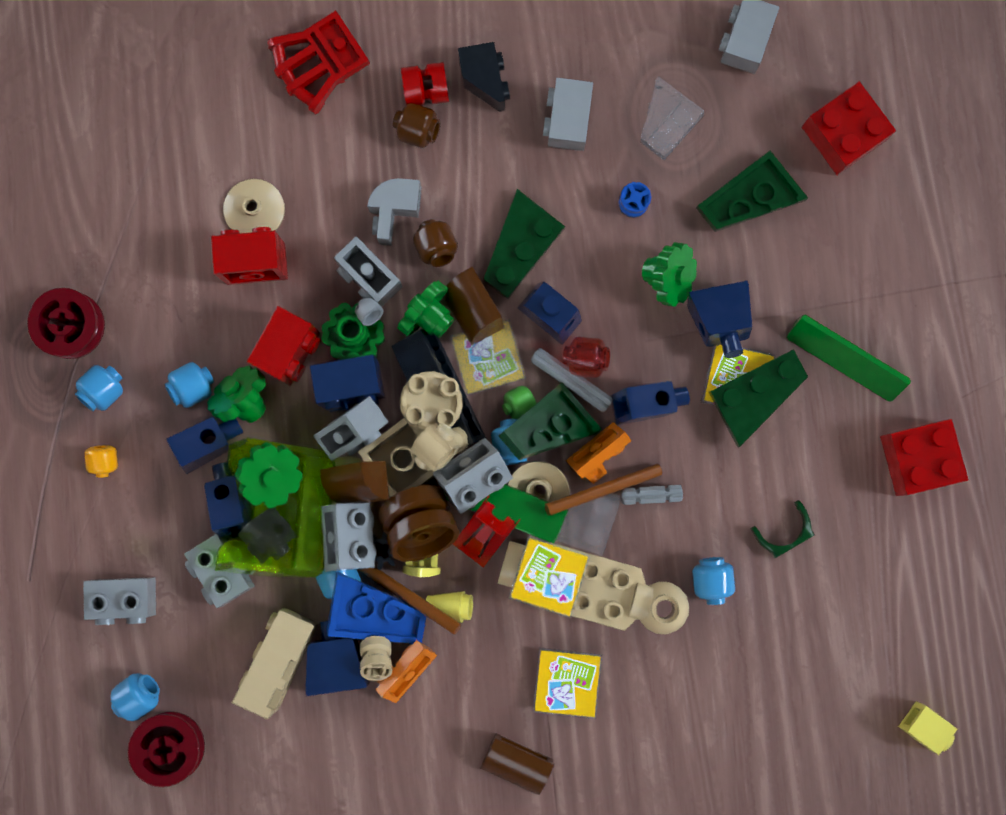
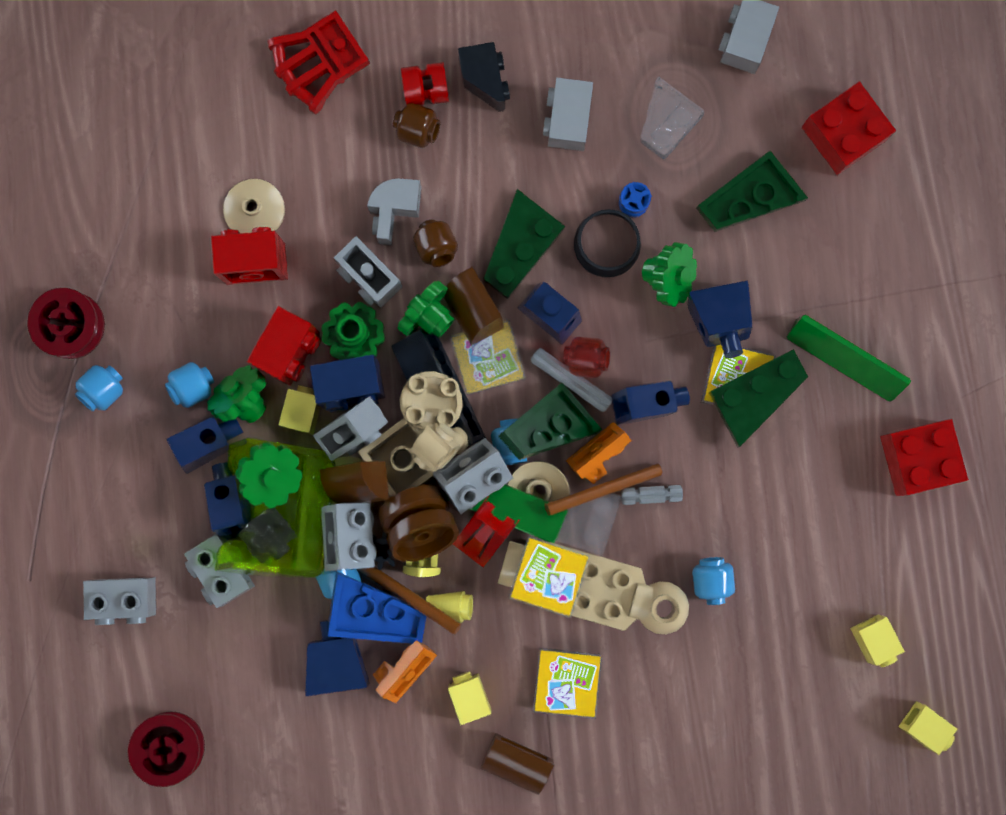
light orange piece [84,445,118,478] -> none
dark azure head [110,673,160,721] -> none
tan wedge [232,608,319,719] -> none
light grey hinge [355,298,384,326] -> none
tan wheel [360,636,392,681] -> none
bright green piece [502,385,536,419] -> none
dark green cap [750,500,815,558] -> none
none -> light yellow brick [279,385,321,435]
none -> light yellow brick [448,671,491,725]
none -> black tyre [574,209,641,277]
none -> light yellow brick [850,615,905,667]

